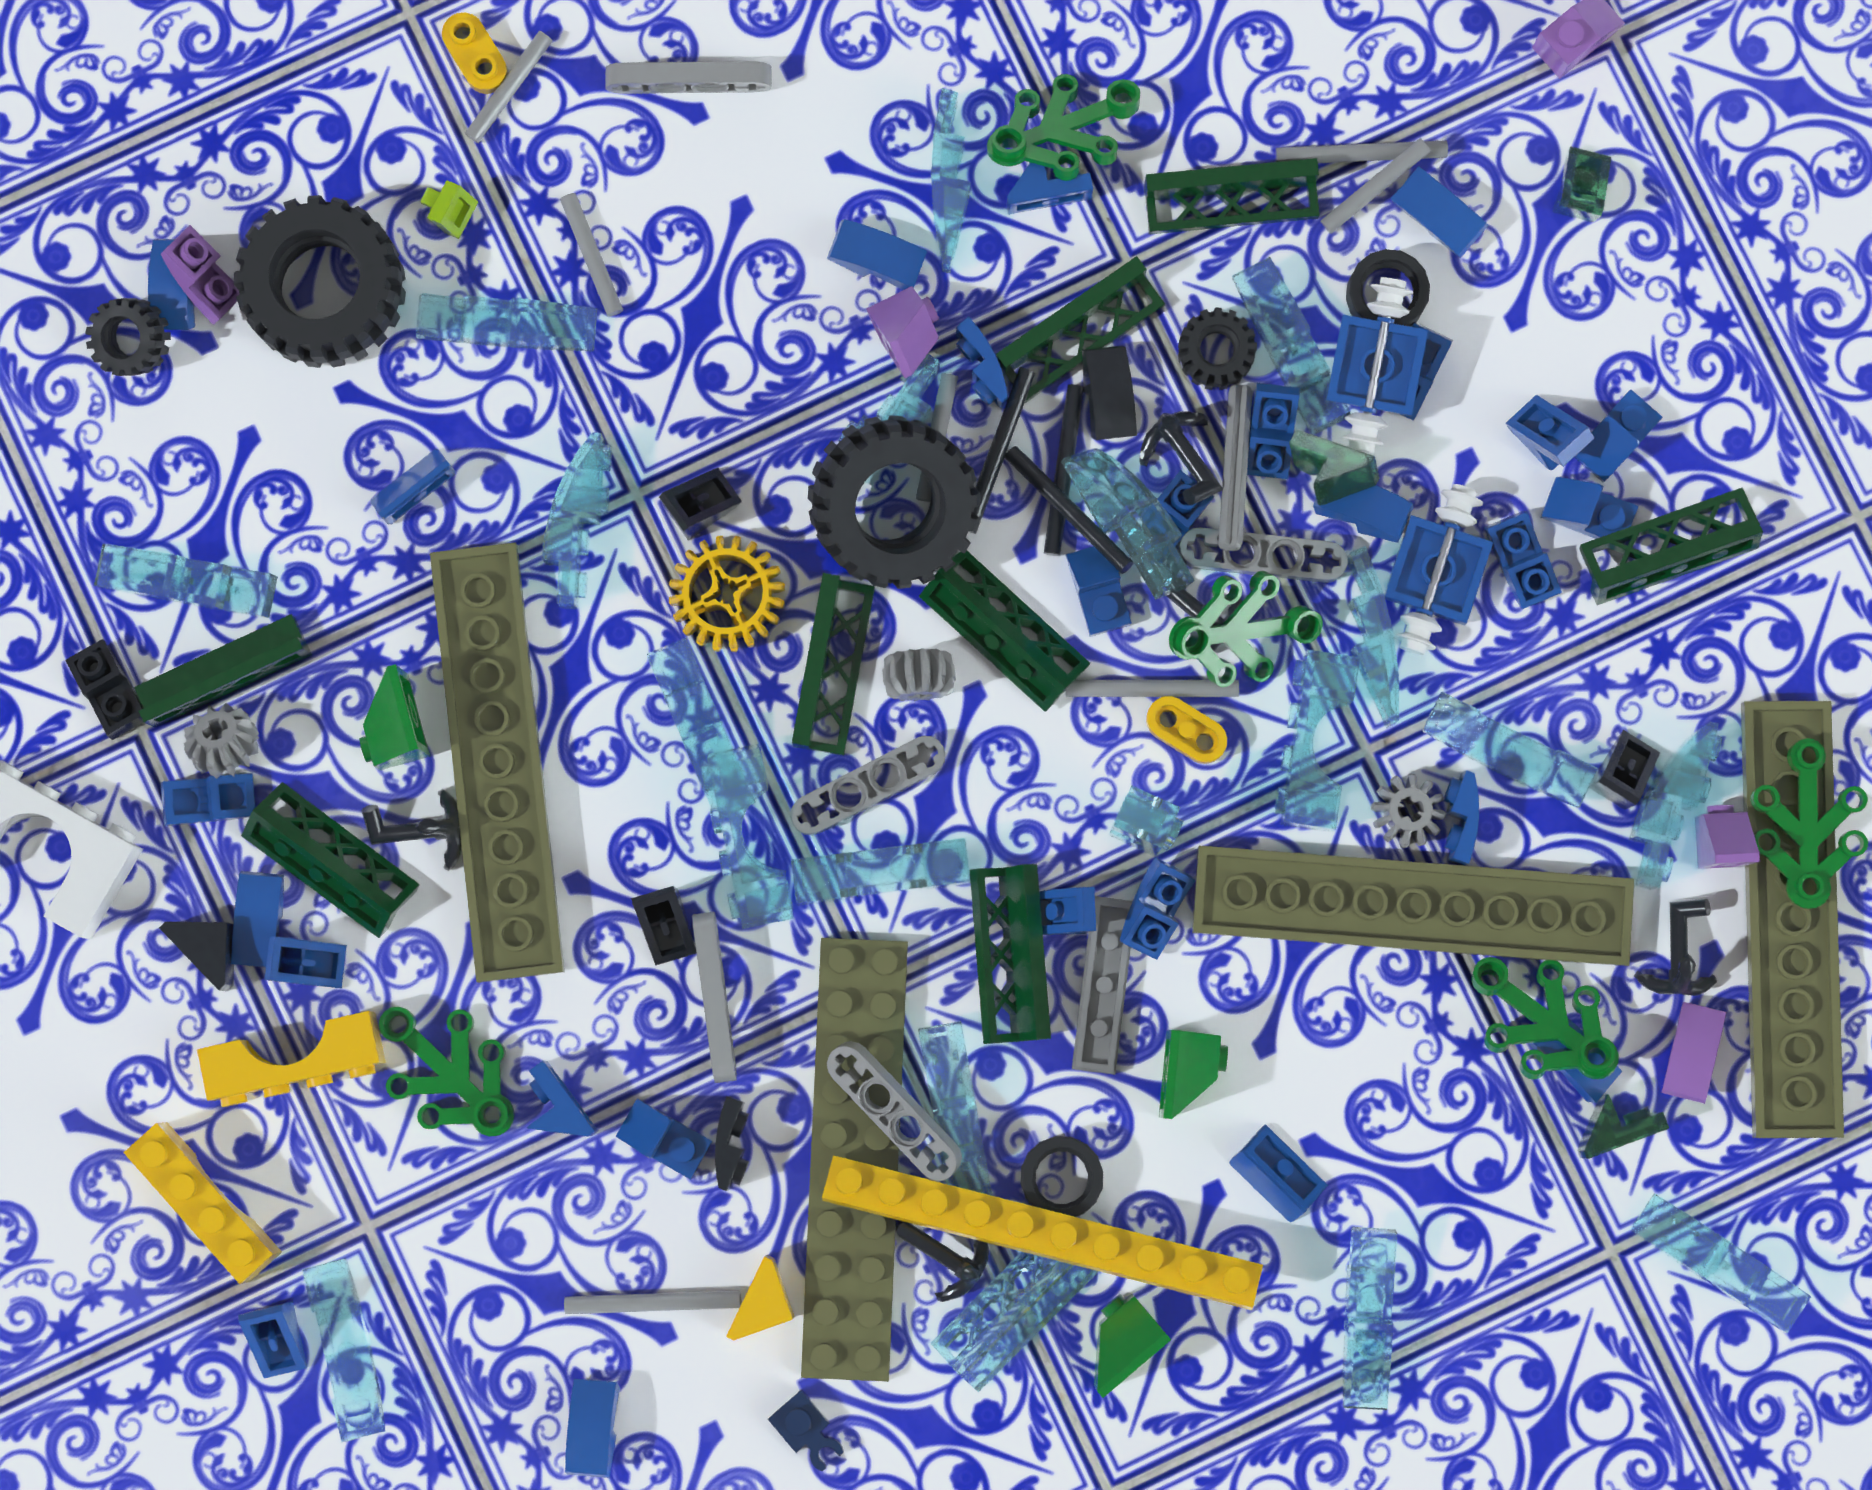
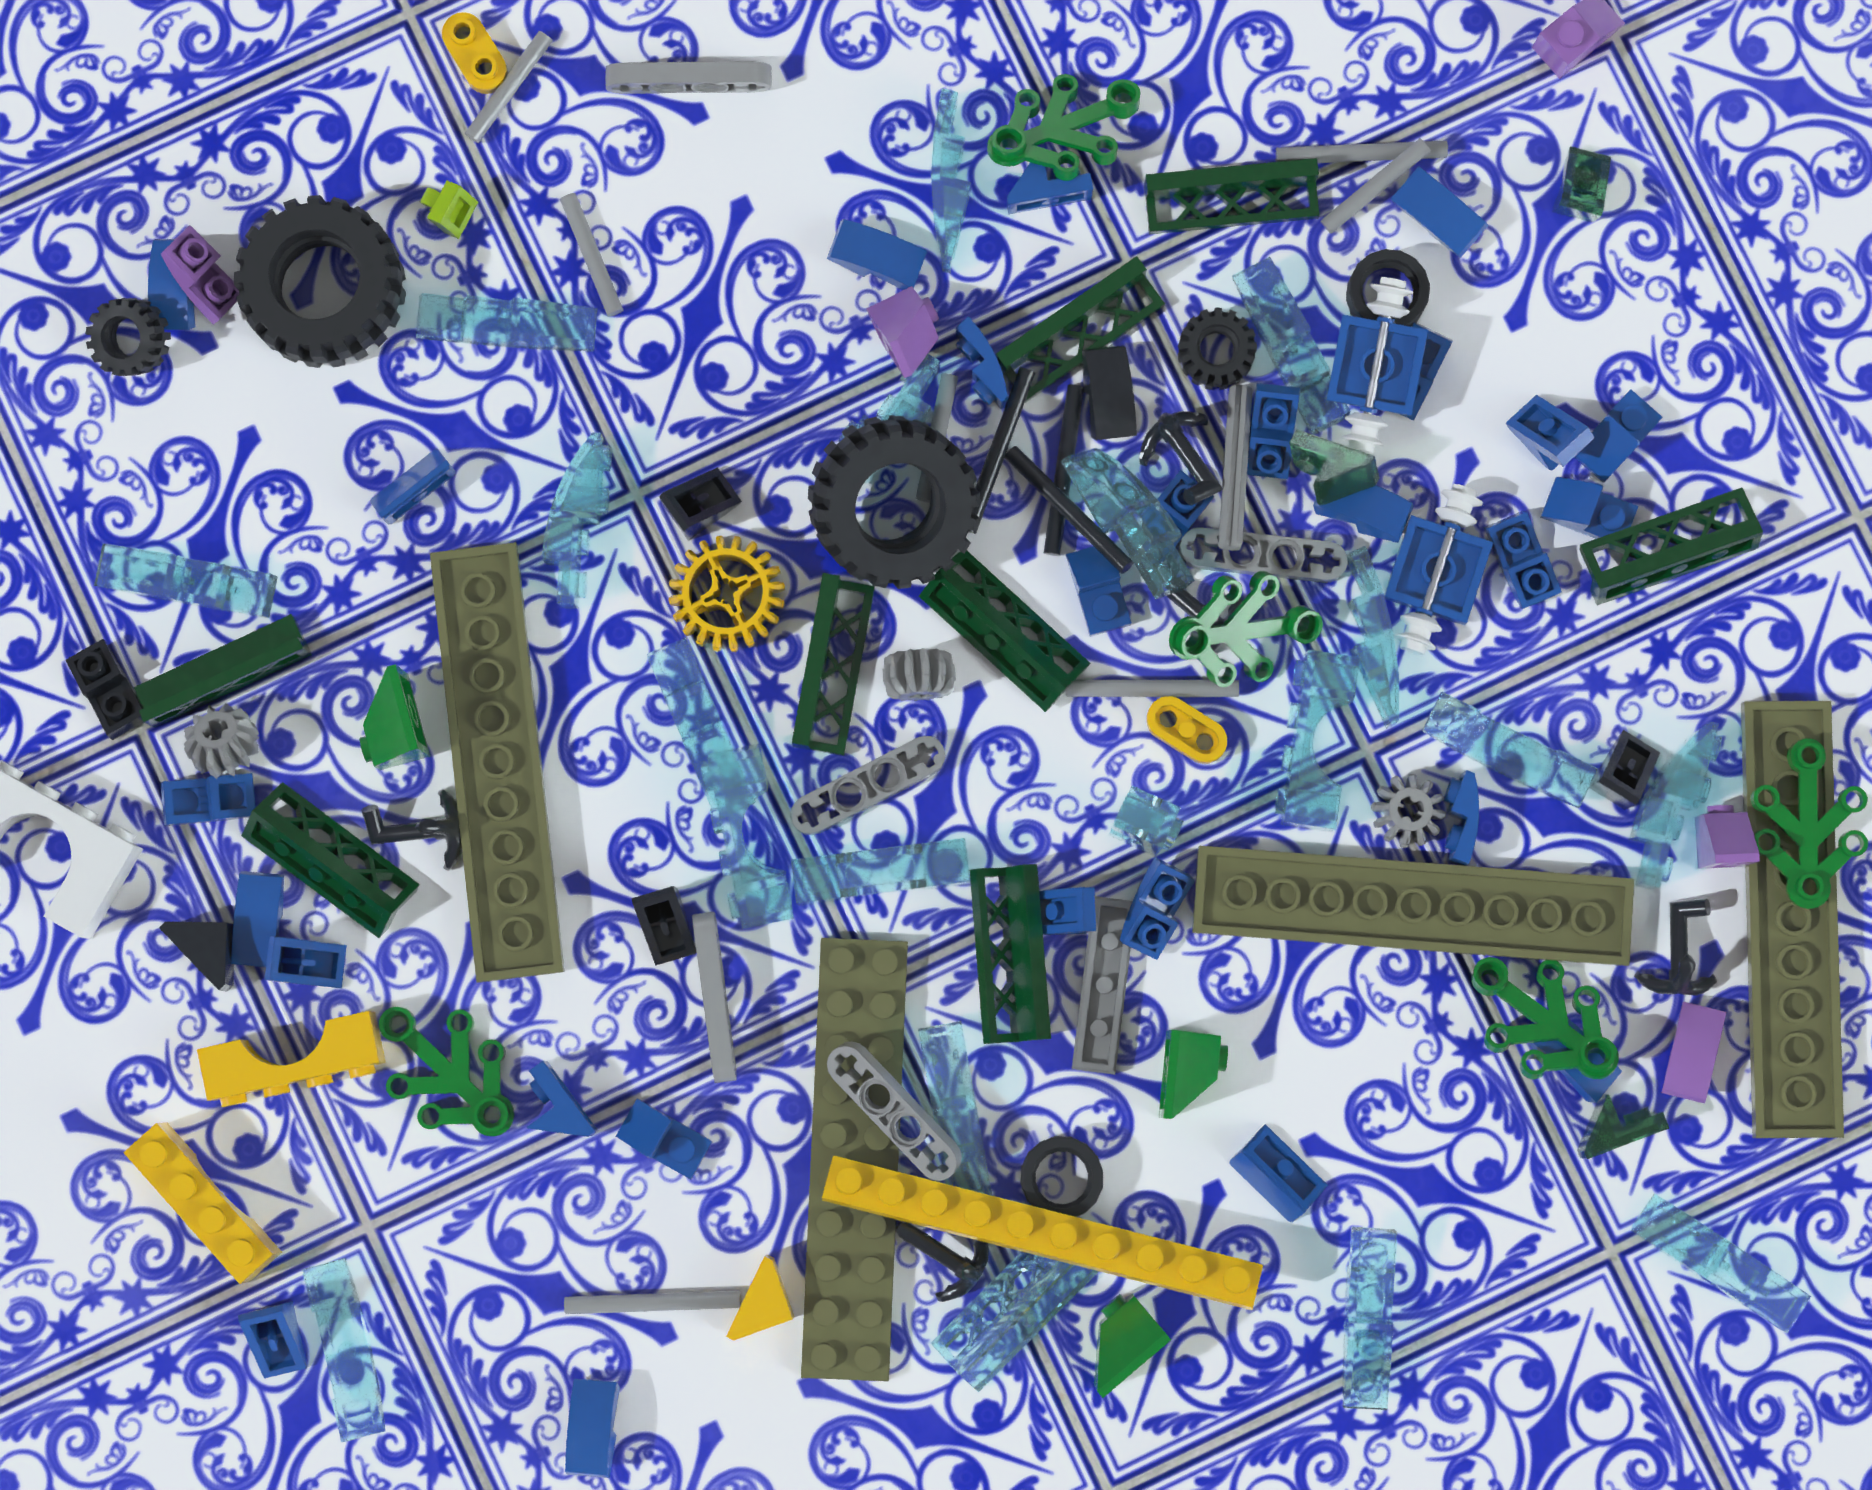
black slope [715,1096,749,1191] -> none
dark blue plate [767,1389,844,1471] -> none

